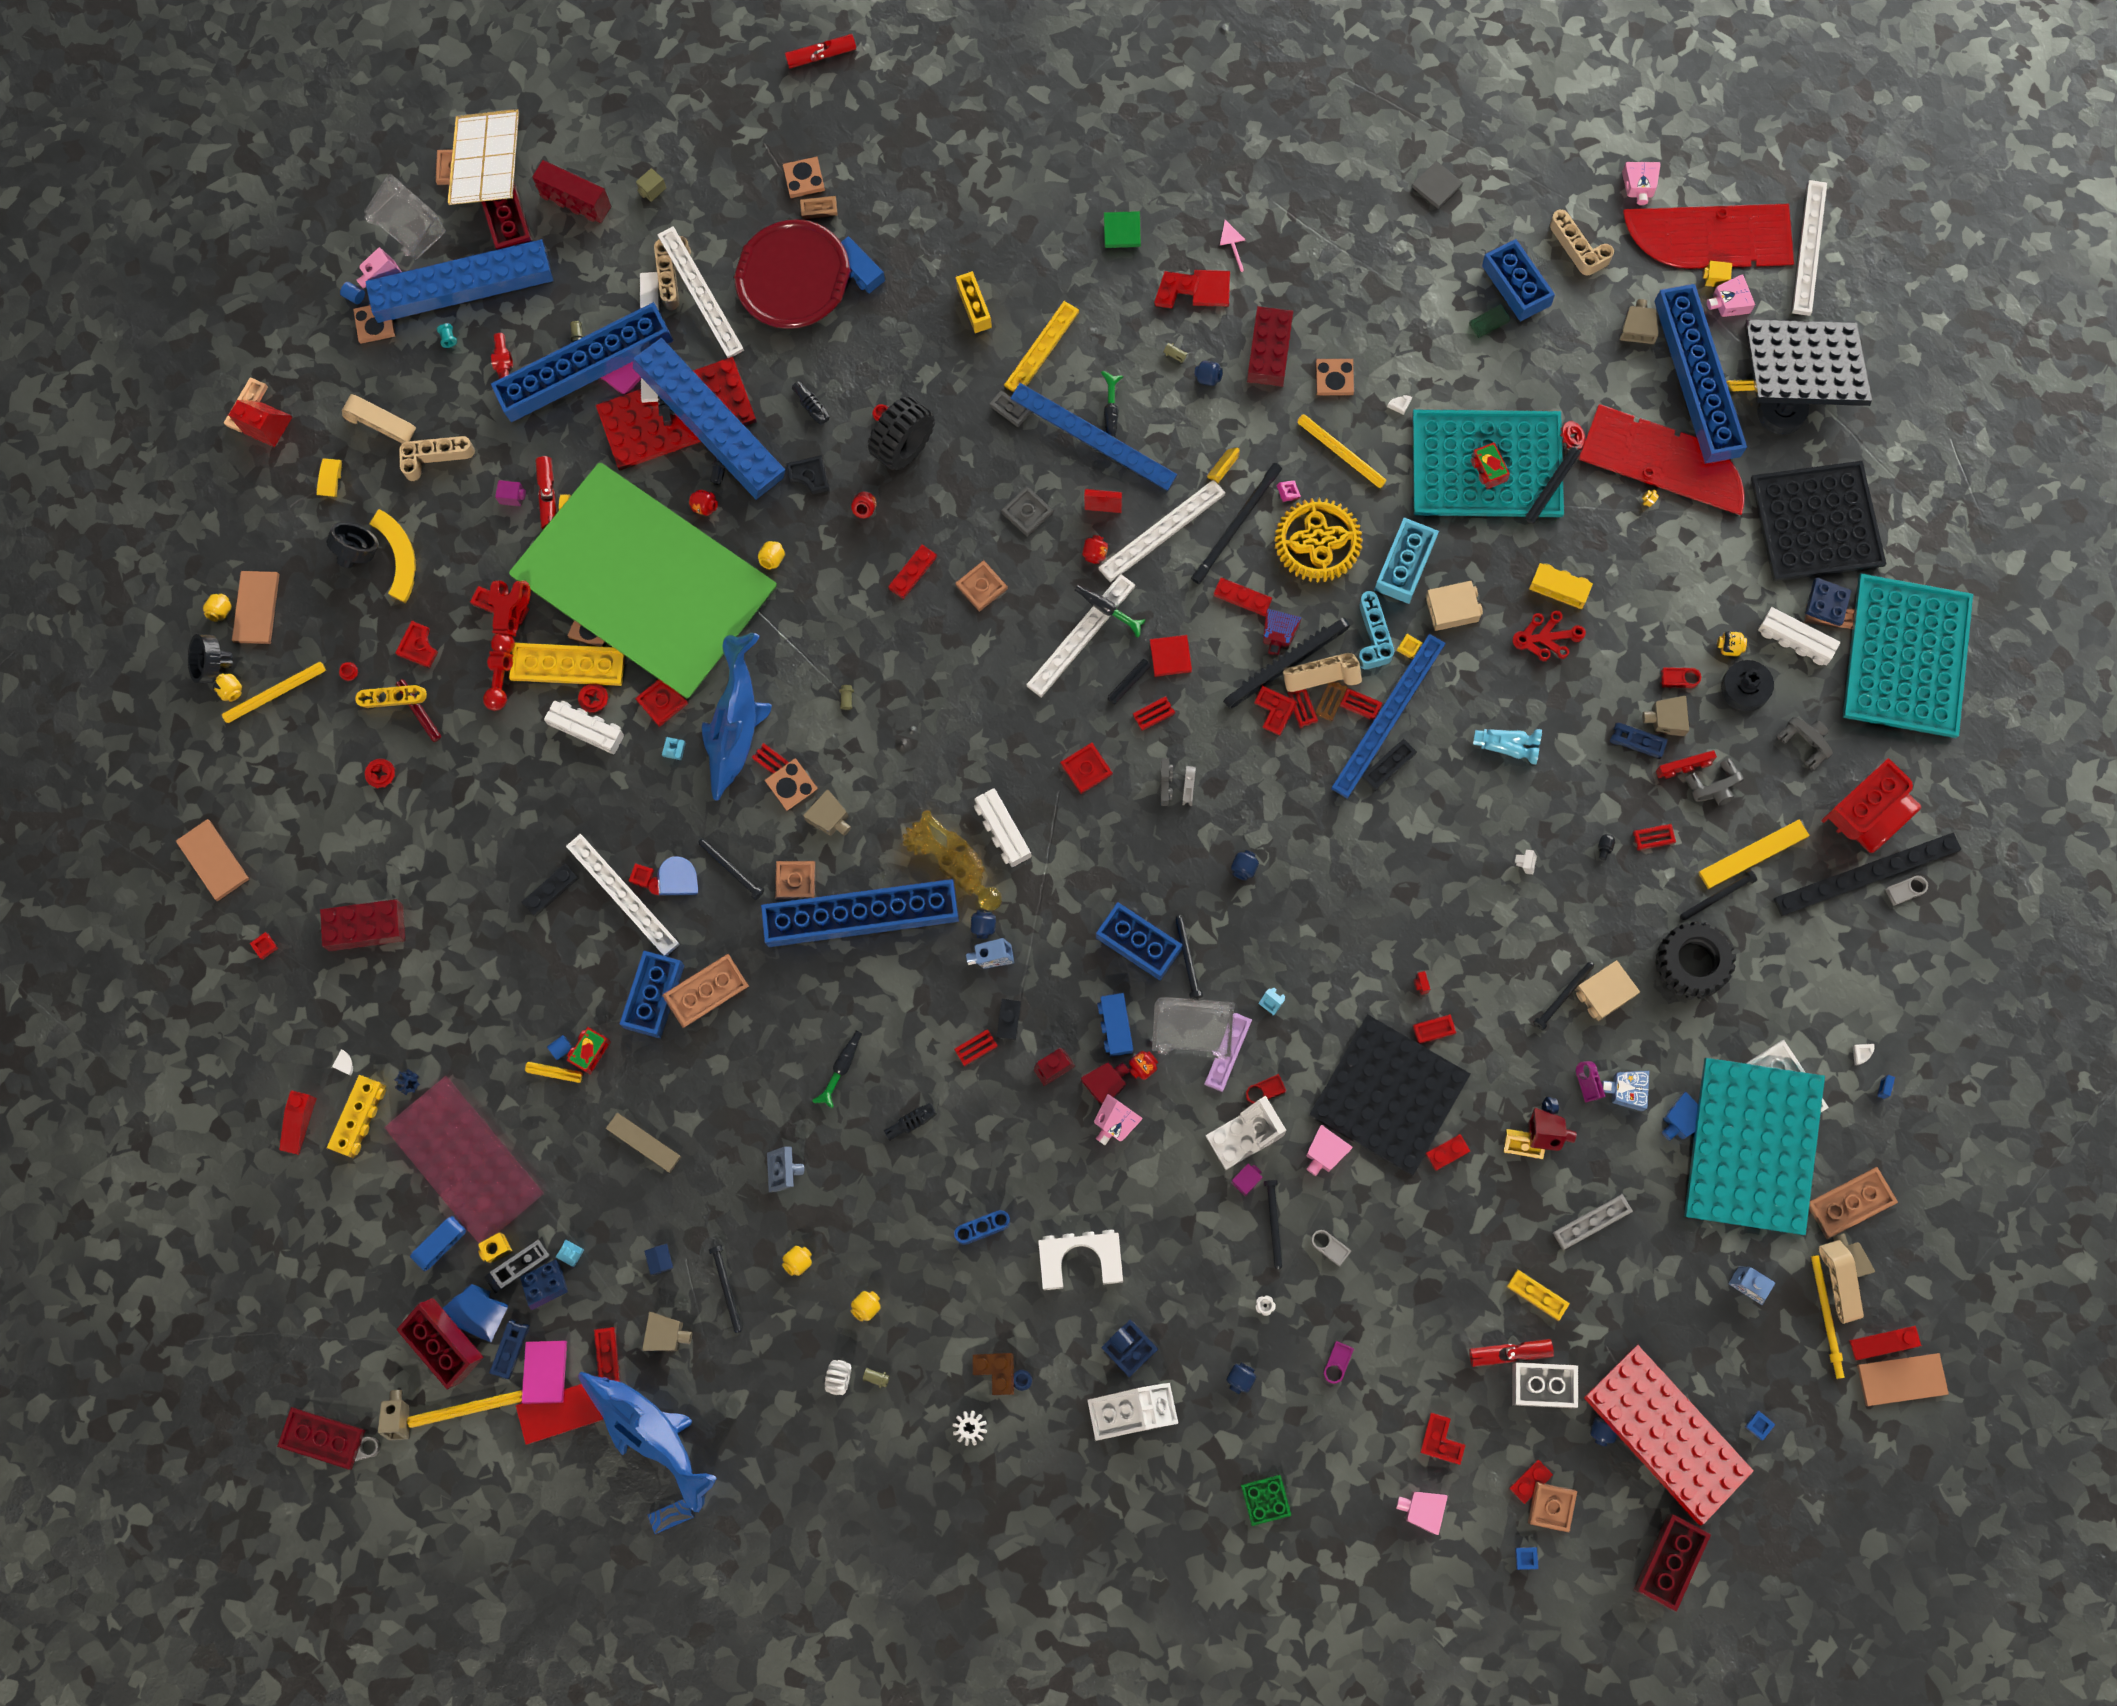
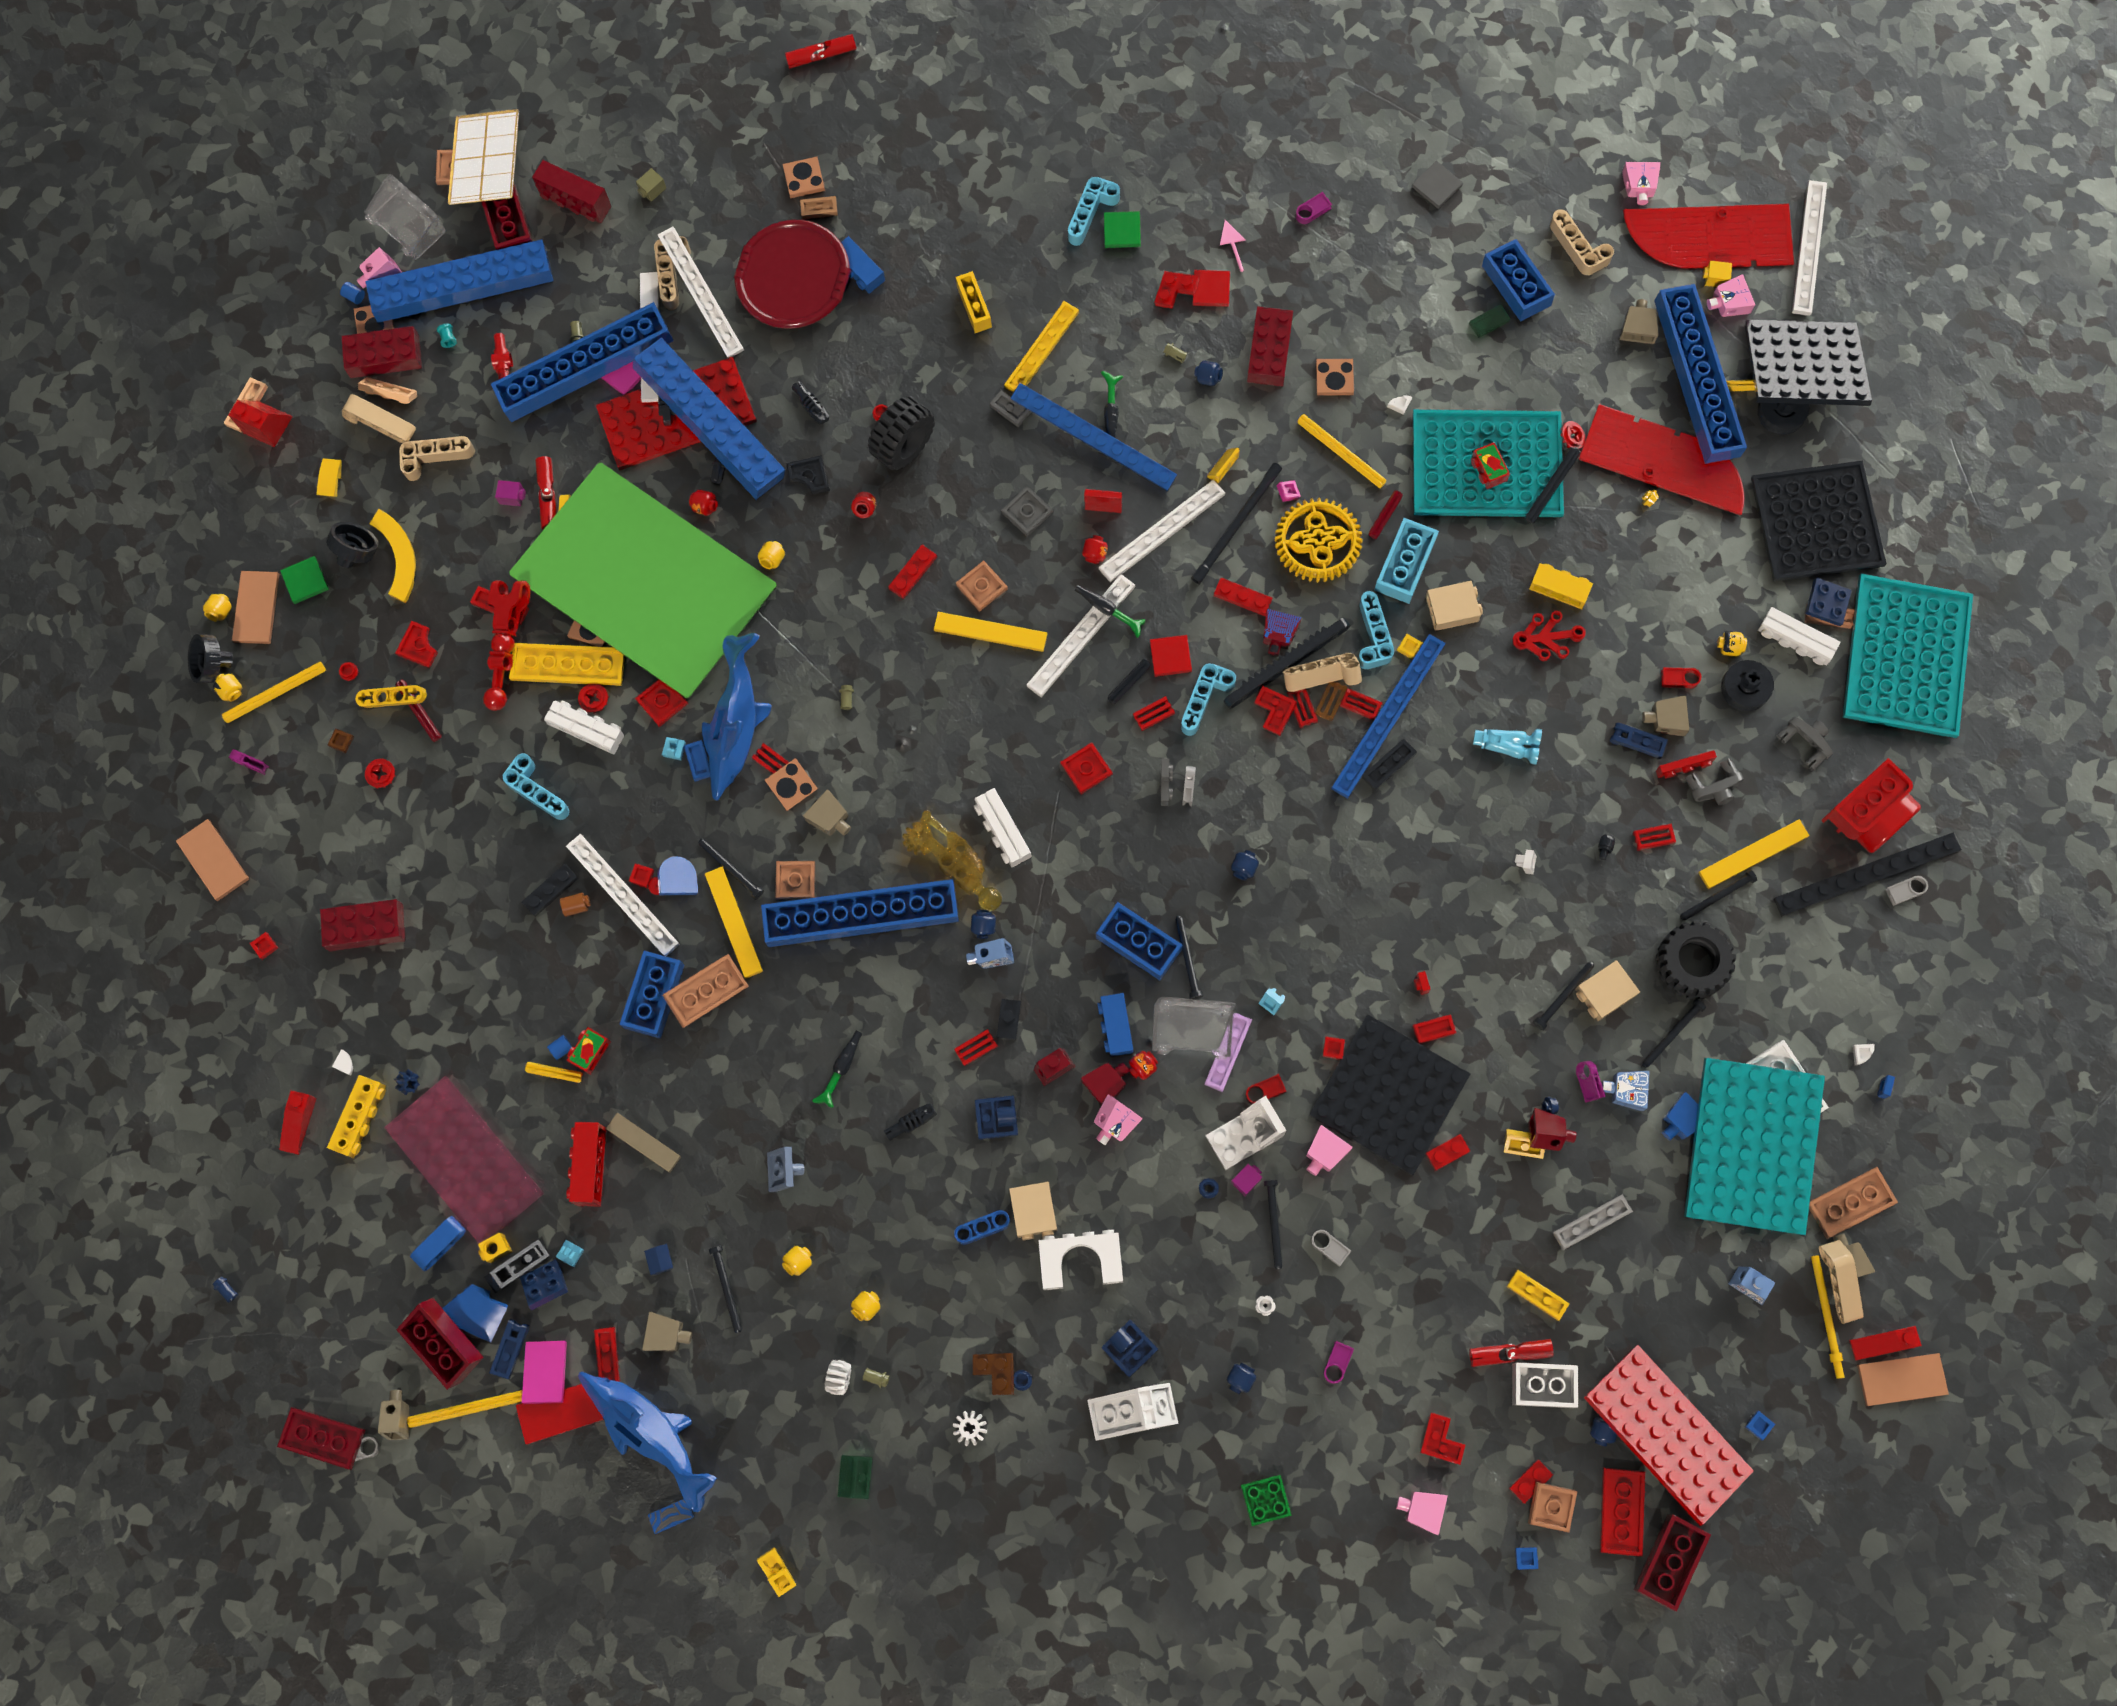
none -> dark blue pin [213,1277,238,1303]
none -> magenta piece [228,749,269,775]
none -> green tile [280,556,329,604]
none -> reddish brown tile [327,728,354,753]
none -> dark red brick [342,326,422,378]
none -> light nougat plate [358,377,417,404]
none -> medium azure beam [503,753,569,820]
none -> dark orange brick [560,892,591,917]
none -> red brick [566,1122,607,1207]
none -> blue tile [684,740,710,782]
none -> yellow tile [705,867,763,979]
none -> yellow slope [757,1548,796,1597]
none -> clear green panel [838,1455,872,1499]
none -> yellow tile [934,612,1048,652]
none -> dark blue plate [975,1095,1018,1140]
none -> tan brick [1009,1182,1057,1240]
none -> medium azure beam [1068,177,1120,246]
none -> medium azure beam [1181,663,1236,736]
none -> dark blue plate [1199,1178,1219,1199]
none -> magenta piece [1296,192,1332,224]
none -> red plate [1322,1037,1345,1060]
none -> dark red axle [1368,490,1403,539]
none -> red tile [1600,1468,1645,1557]
none -> black bar [1642,999,1706,1068]

